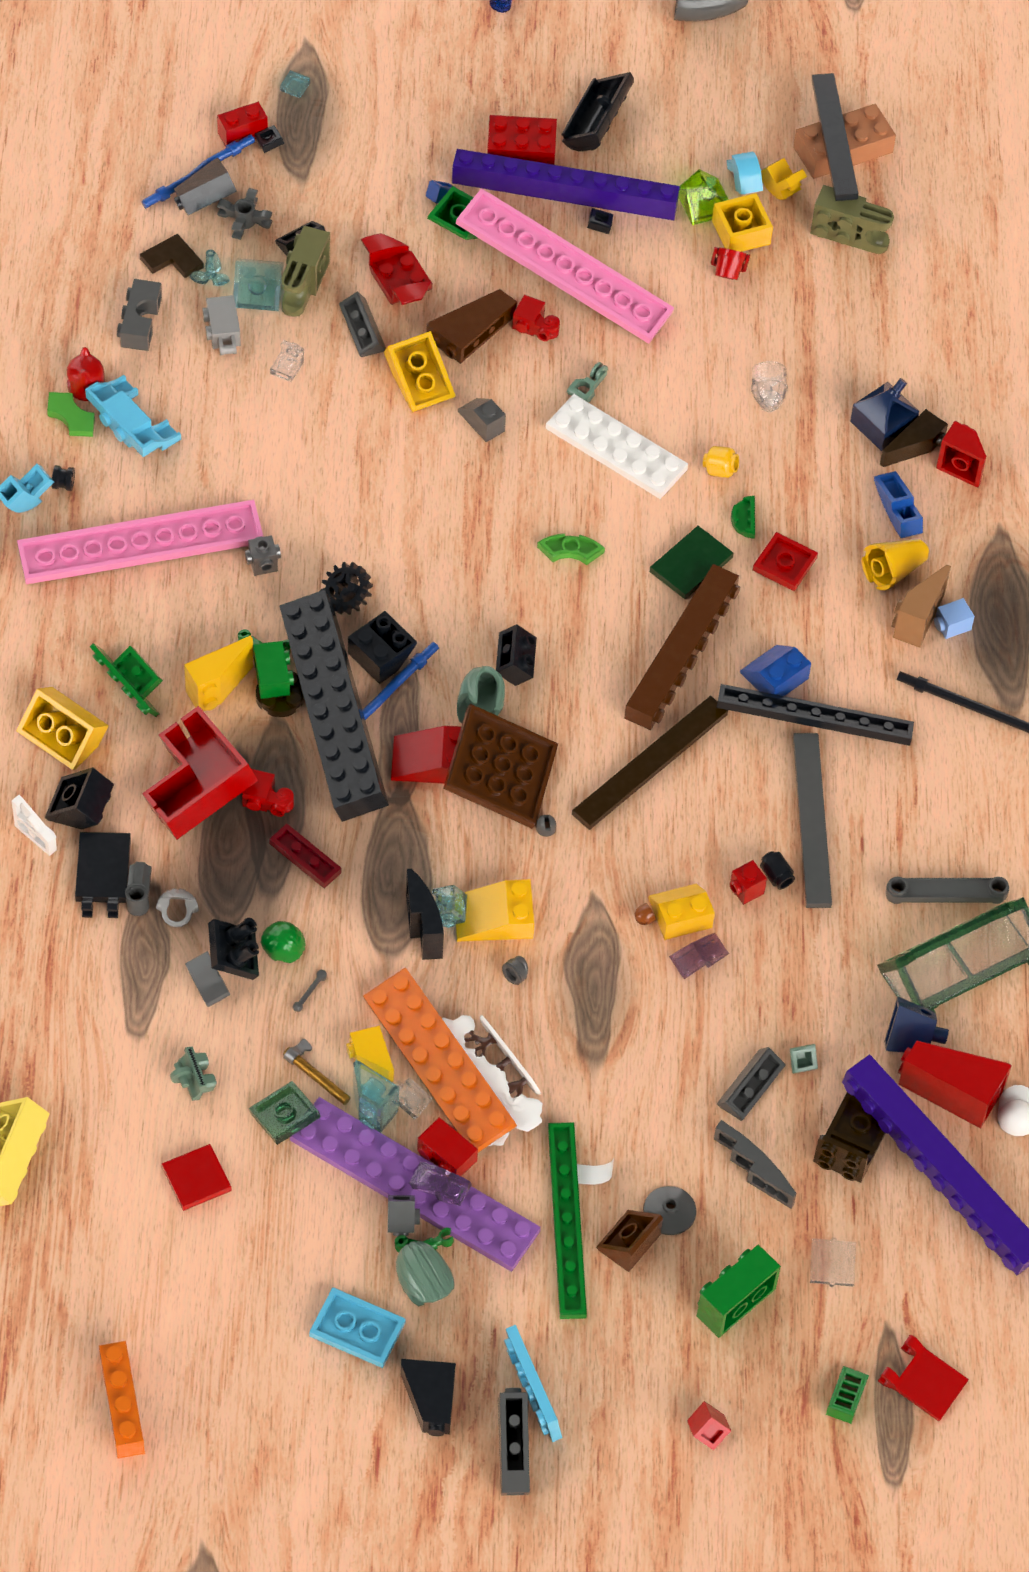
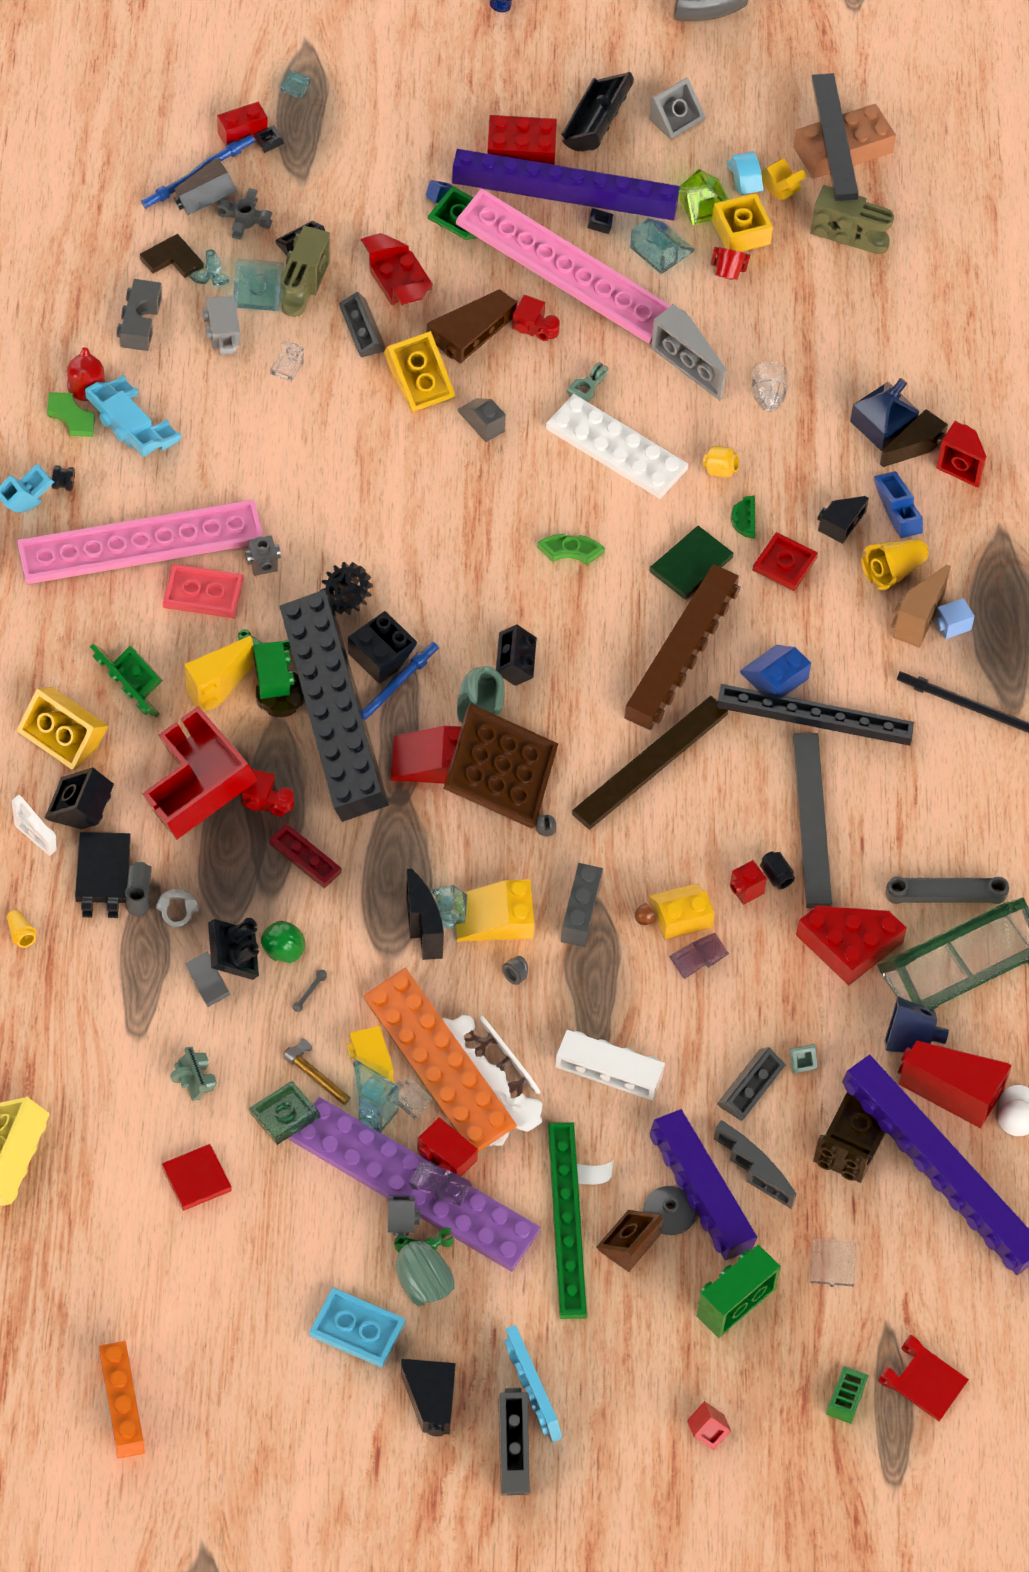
none -> yellow cone [6,910,36,948]
none -> coral tile [163,564,244,619]
none -> white brick [555,1030,665,1101]
none -> dark grey arch [561,863,603,947]
none -> clear light blue slope [630,218,695,274]
none -> light grey slope [649,78,706,139]
none -> dark purple brick [650,1109,758,1261]
none -> light grey slope [651,304,727,401]
none -> red brick [796,906,907,986]
none -> black slope [817,496,869,544]

